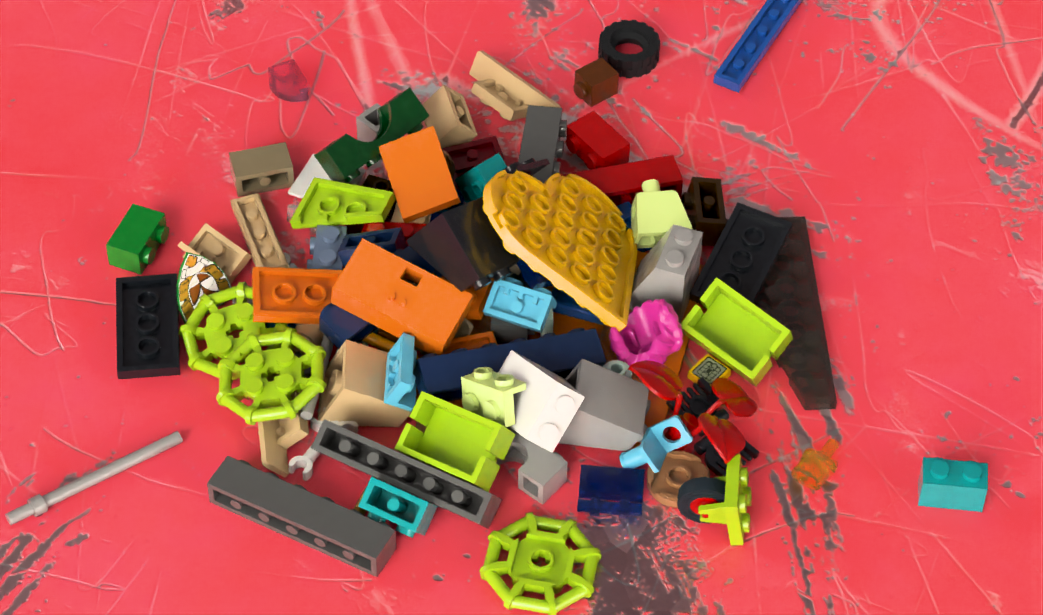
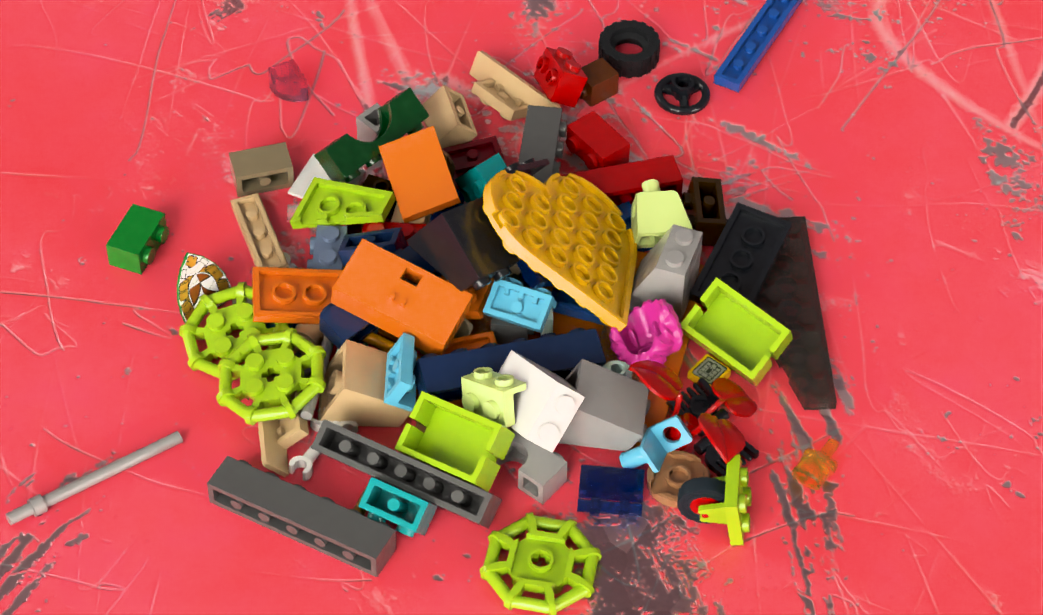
black plate [116,274,180,380] -> none
tan bracket [177,223,252,284] -> none
teal brick [918,457,988,512] -> none
none -> red brick [534,47,588,108]
none -> black piece [654,73,710,115]

